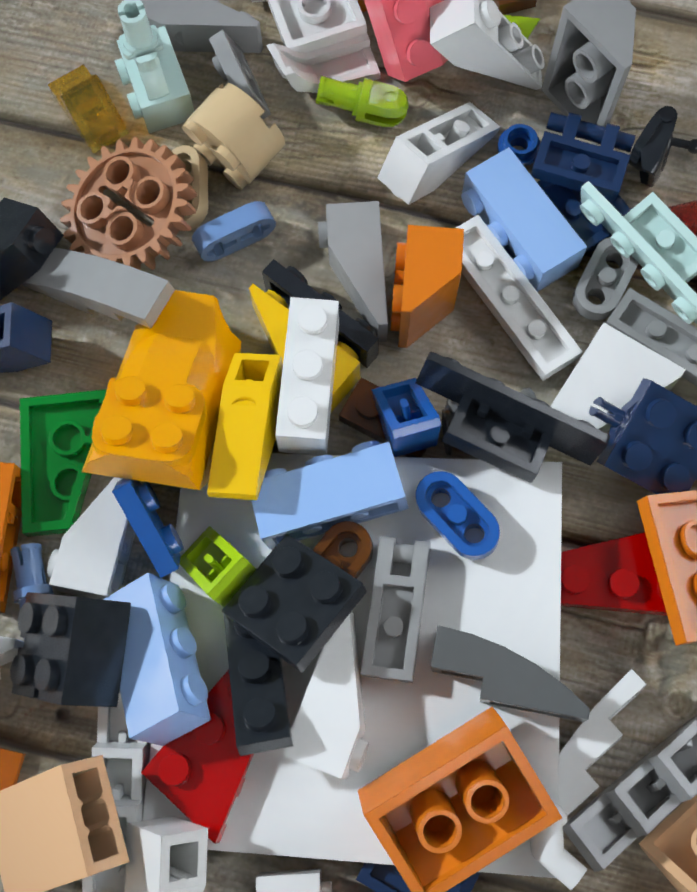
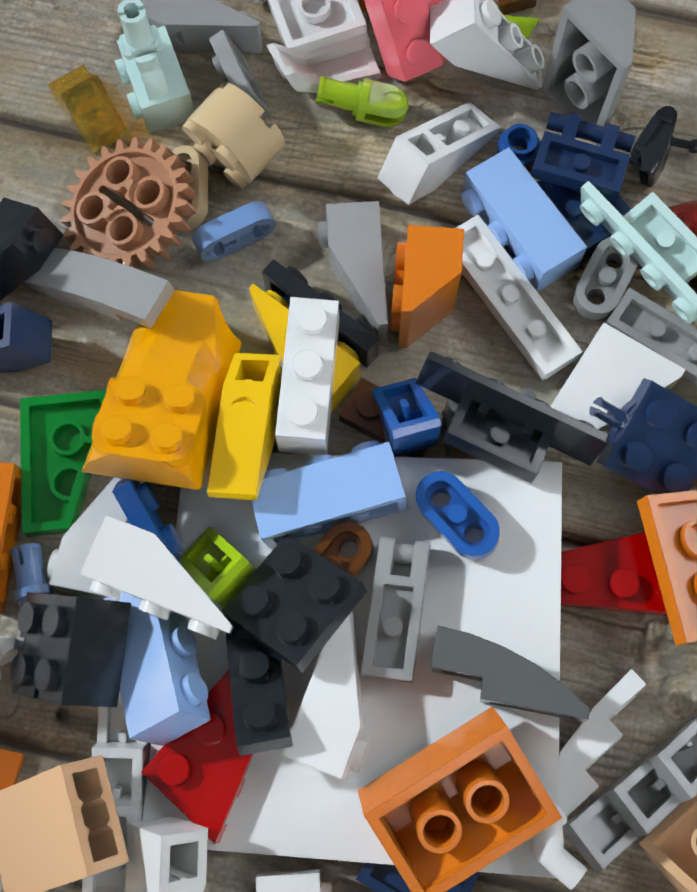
none -> white slope [80,515,233,640]

